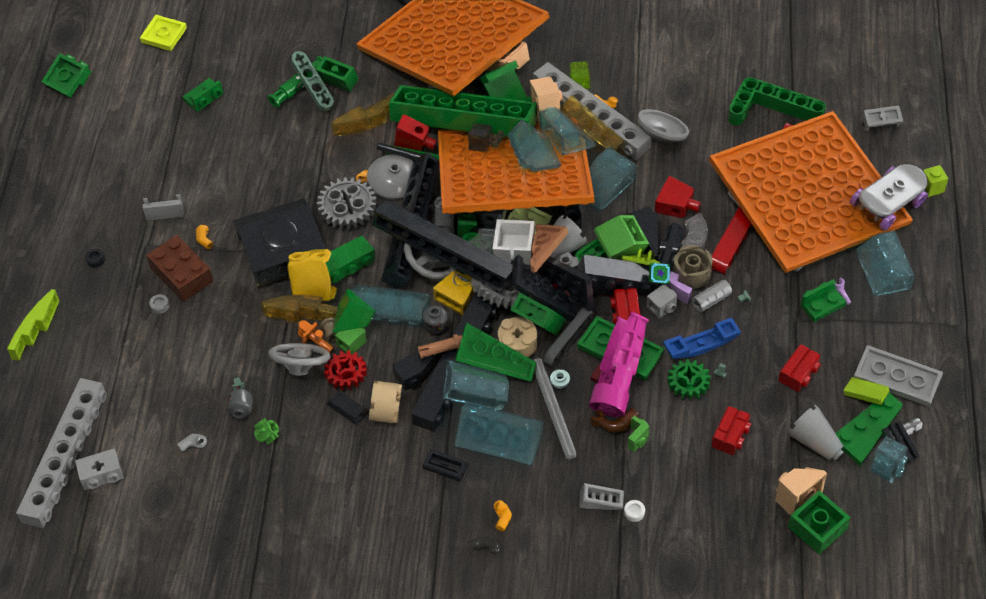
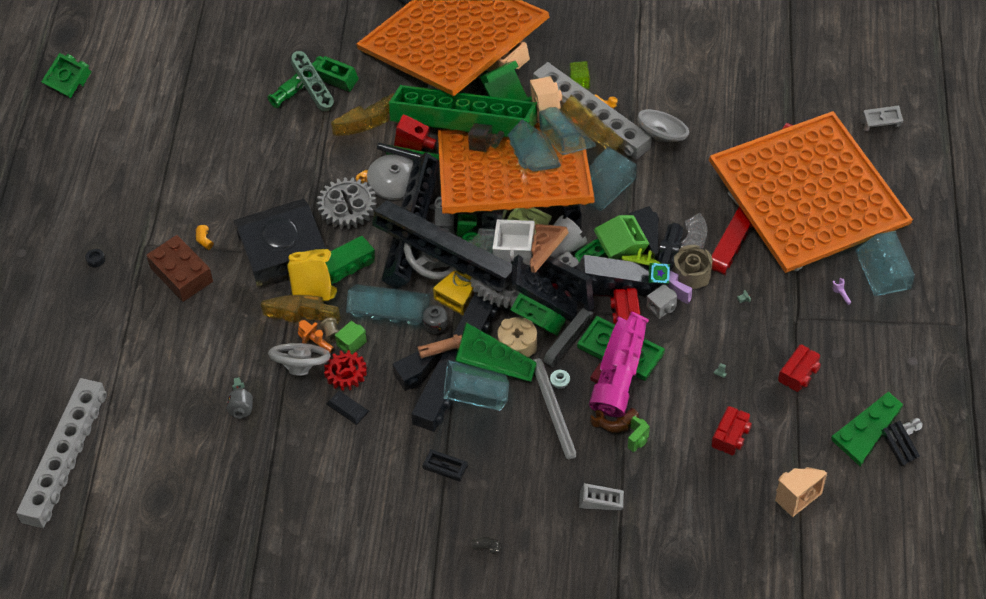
lime slope [7,289,59,361] -> none
light grey brick [75,448,124,490] -> none
neon yellow plate [140,15,187,51] -> none
light grey hinge [143,194,183,221] -> none
light grey tile [149,294,169,314] -> none
light grey arm [177,434,207,452] -> none
green bracket [182,78,224,112] -> none
bright green gear [254,418,279,444] -> none
green slope [332,289,376,333] -> none
tan brick [369,381,402,423] -> none
clear light blue slope [455,403,544,465] -> none
light orange arm [494,500,512,532] -> none
white tile [624,500,645,522] -> none
red torso [654,176,702,218] -> none
blue slope [663,318,741,359] -> none
green gear [667,359,711,400] -> none
light grey axle [691,280,732,313] -> none
green beam [728,77,826,126] -> none
light grey cone [787,405,844,461] -> none
green brick [788,490,851,554] -> none
green bracket [800,279,846,322] -> none
lime tile [843,377,889,405] -> none
light grey piece [849,164,928,231] -> none
light grey plate [854,345,943,407] -> none
clear light blue brick [870,436,909,483] -> none
lime brick [923,165,949,197] -> none

